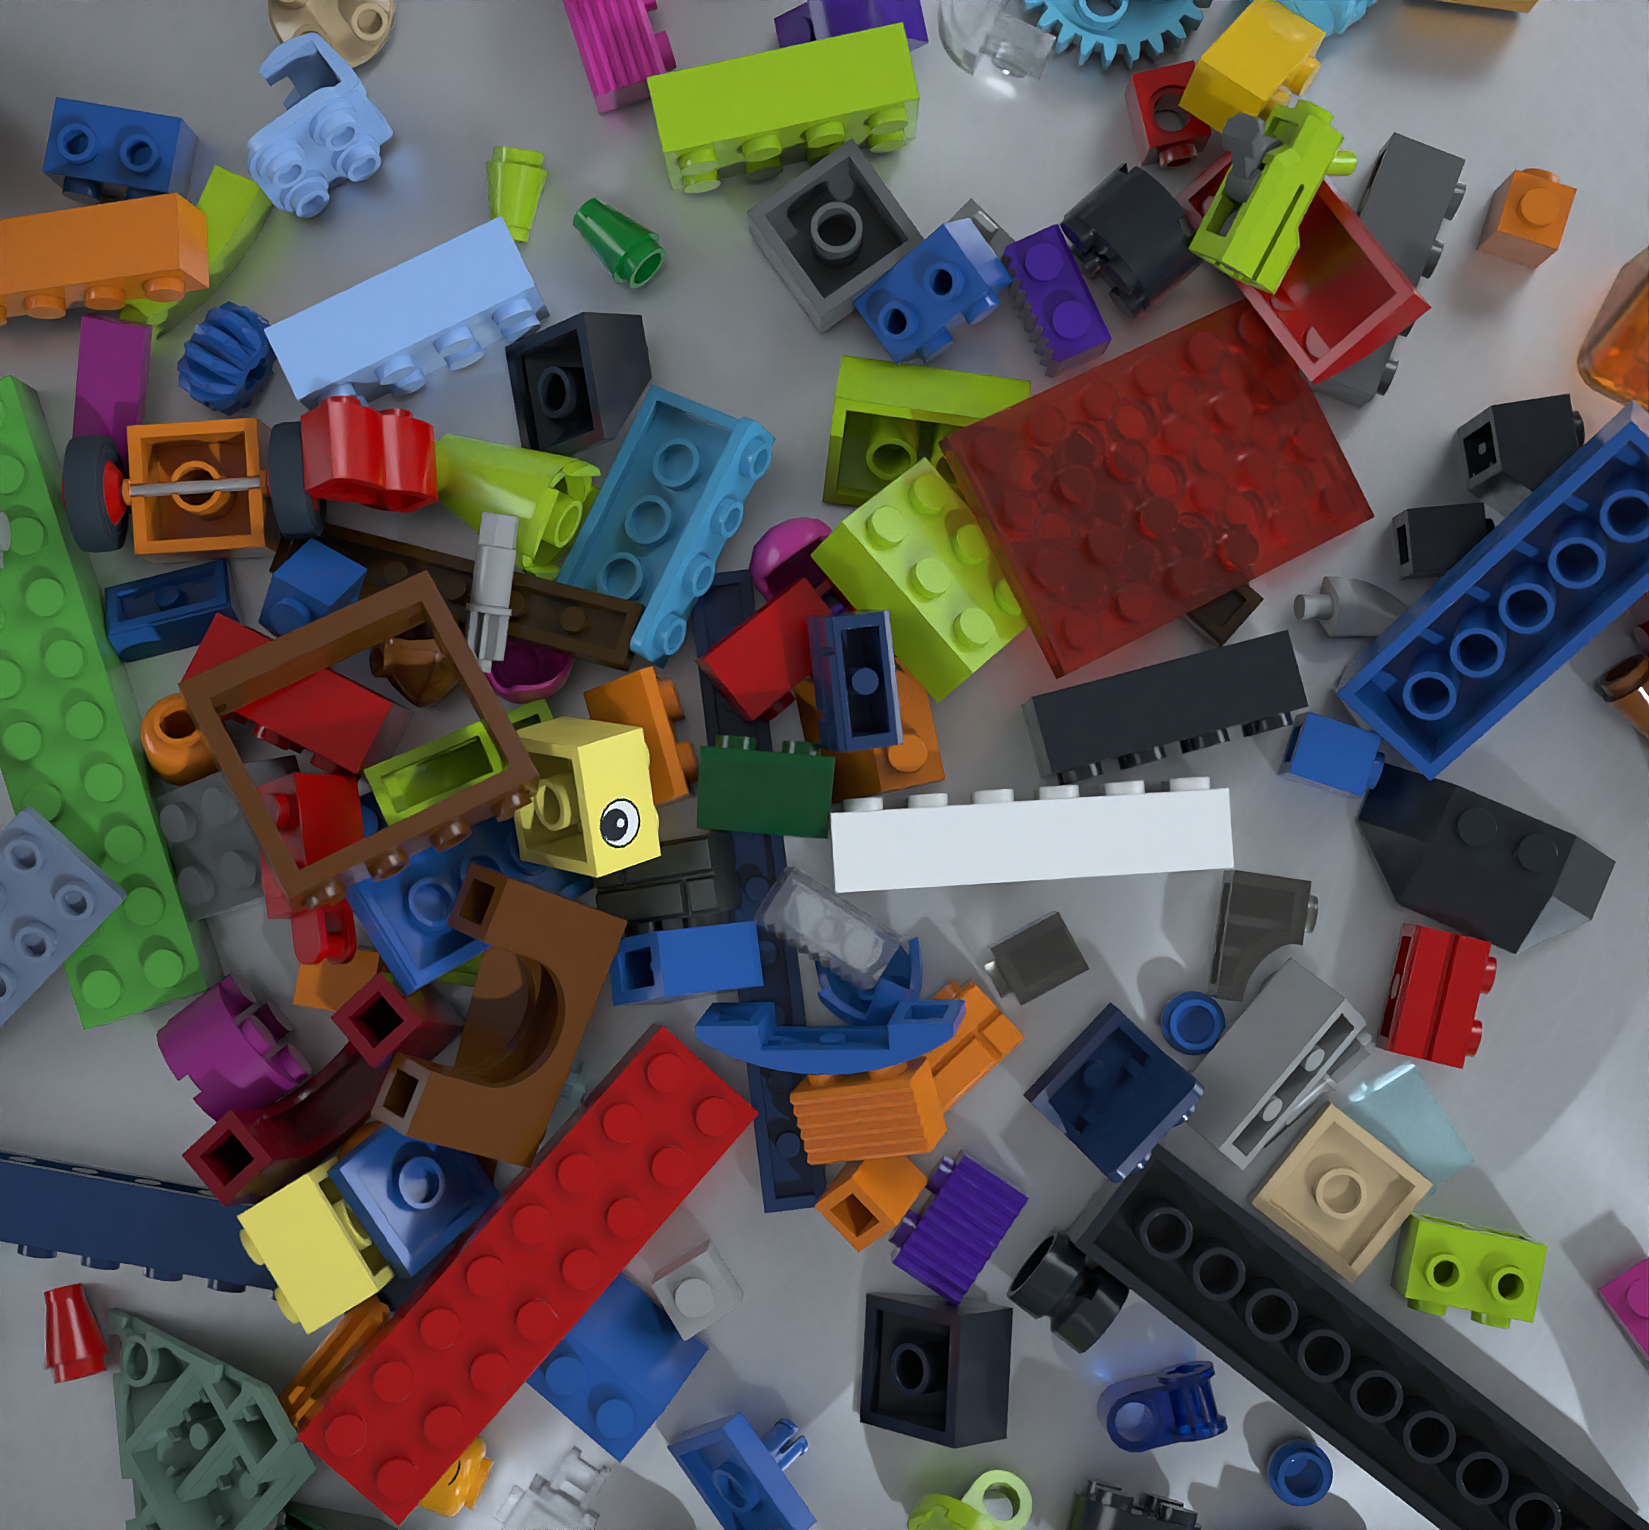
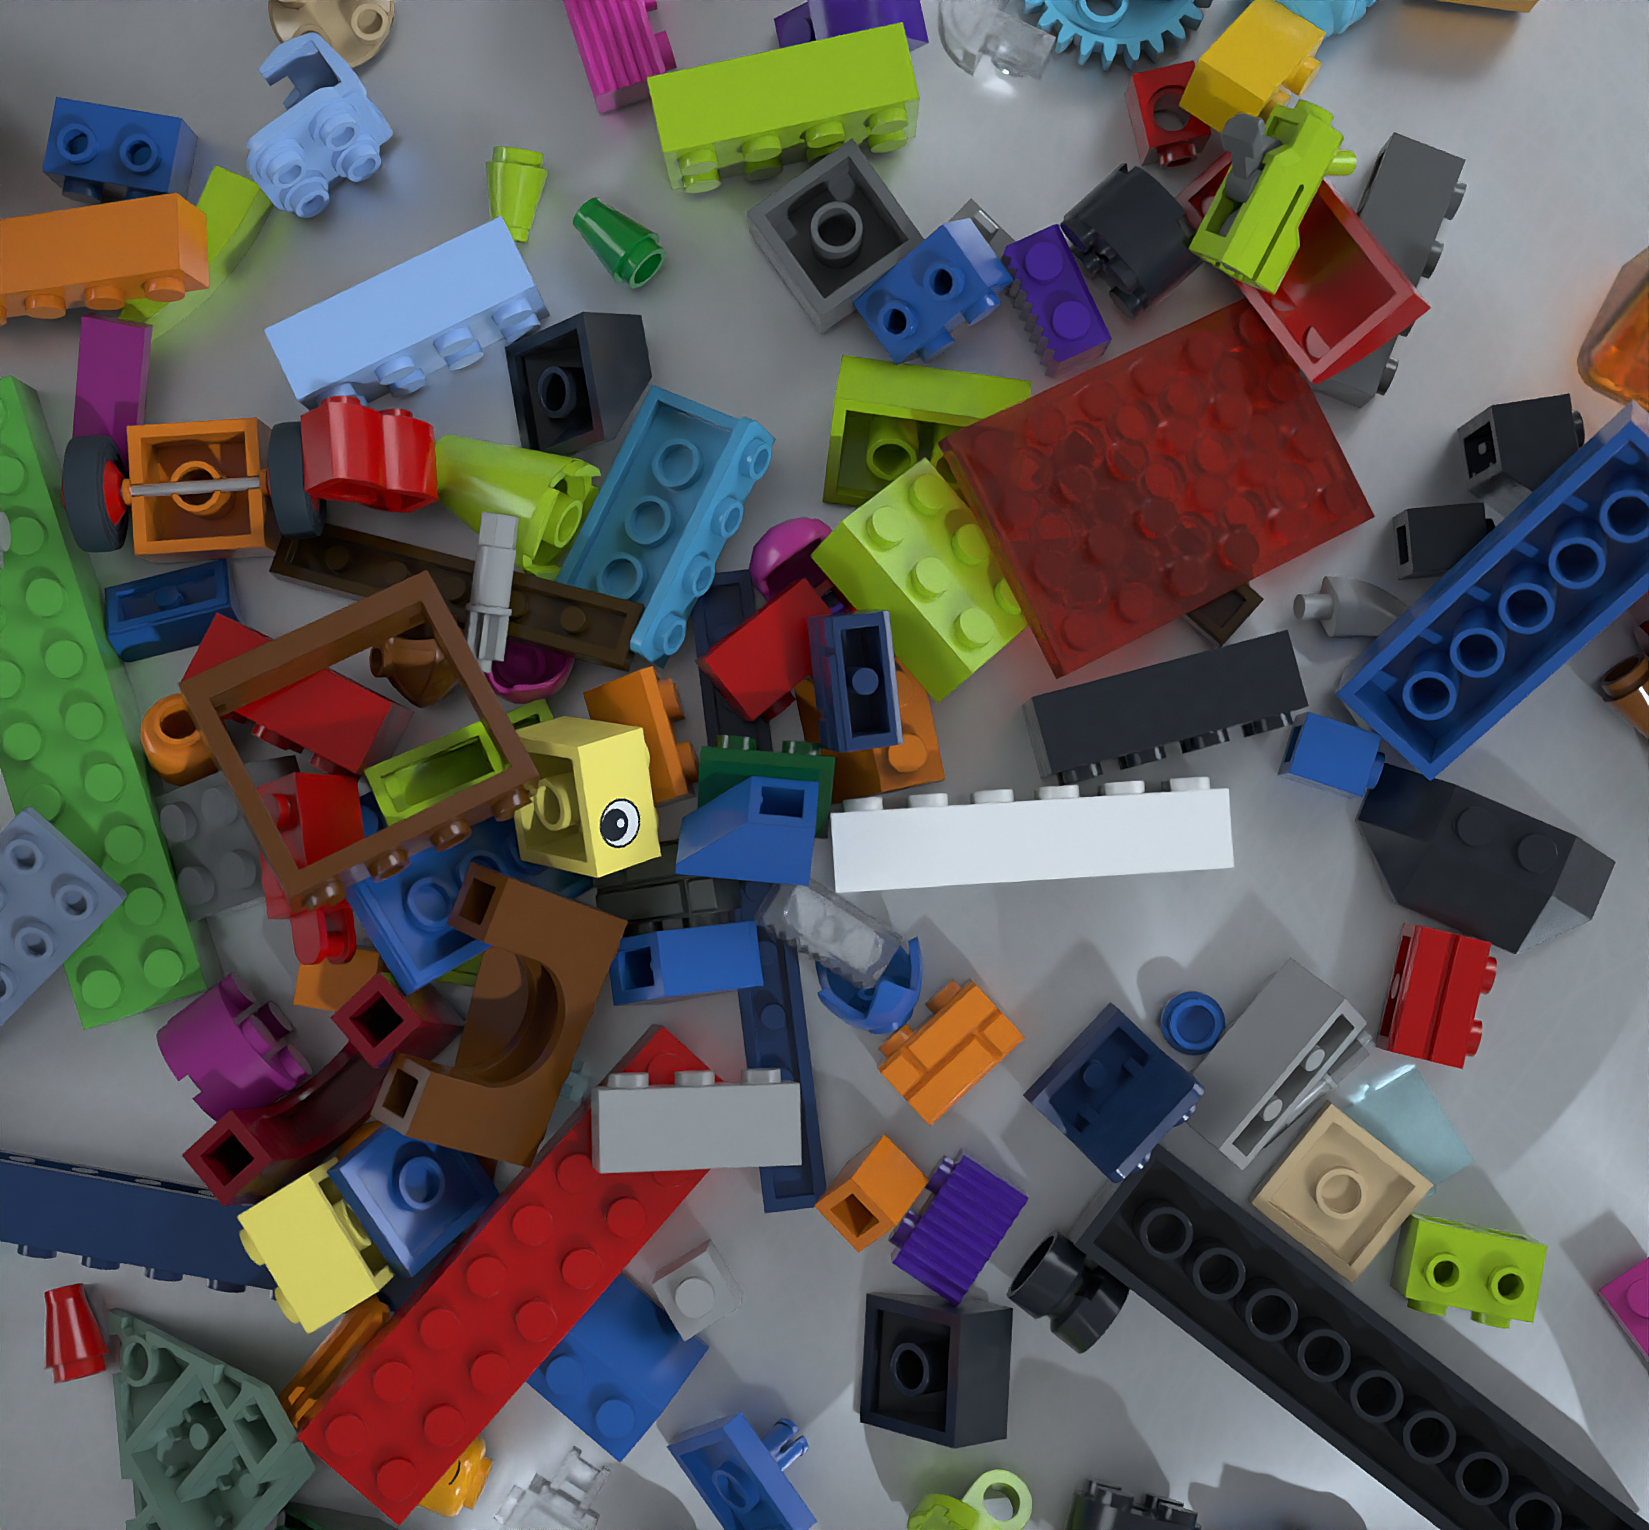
blue gear [177,301,277,416] -> none
blue slope [258,538,368,668] -> none
blue slope [695,1000,966,1075] -> none
orange brick [790,1056,947,1165] -> none
clear smoke brick [983,911,1089,1006] -> none
clear blue piece [1097,1361,1228,1453] -> none
clear smoke arch [1207,870,1318,1002] -> none
blue plate [1267,1439,1333,1506] -> none
orange brick [1476,168,1577,269] -> none
none -> light grey brick [591,1068,802,1173]
none -> blue slope [675,776,819,886]

